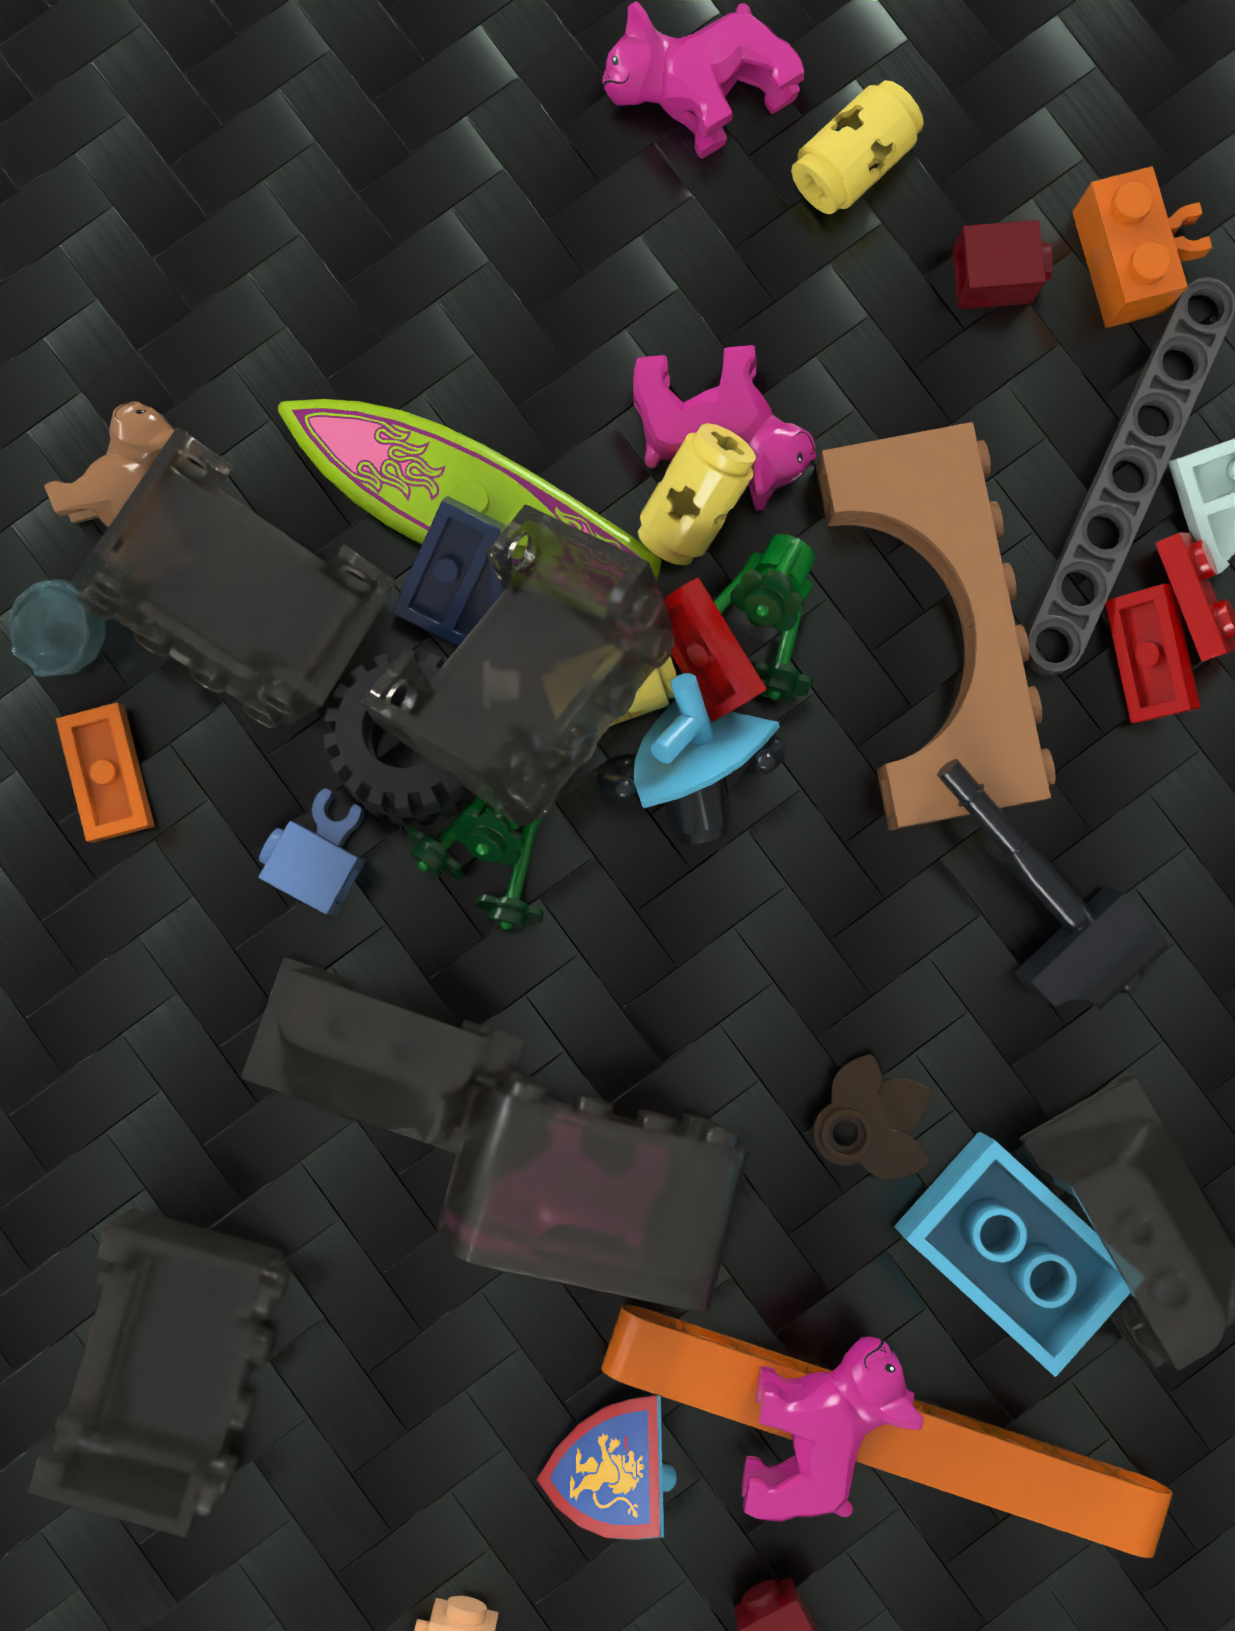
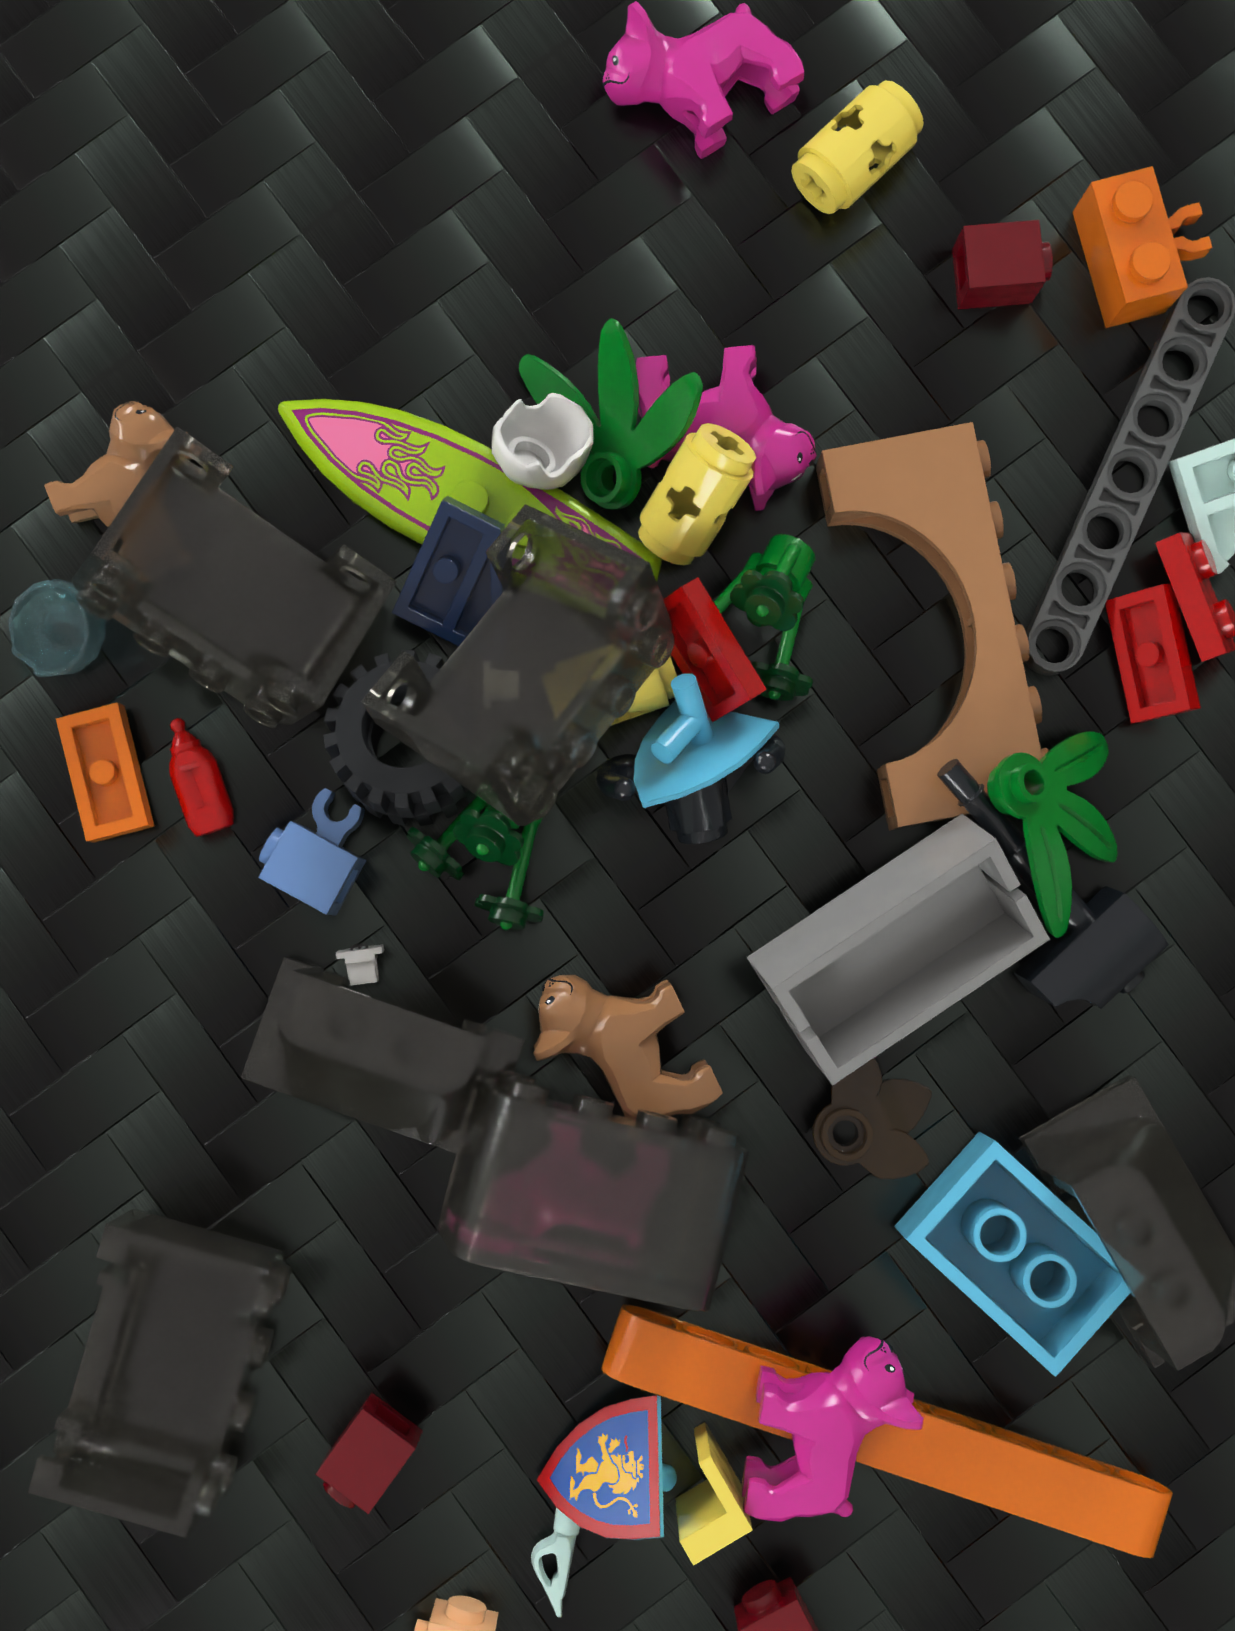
none -> red piece [169,718,234,837]
none -> dark red brick [315,1392,423,1514]
none -> white piece [336,944,384,986]
none -> white hair [492,393,593,490]
none -> green plant [519,318,703,510]
none -> light aqua hand [531,1508,580,1617]
none -> medium nougat animal [533,975,723,1133]
none -> light yellow panel [675,1422,753,1566]
none -> light grey piece [746,814,1050,1086]
none -> green plant [987,731,1118,938]

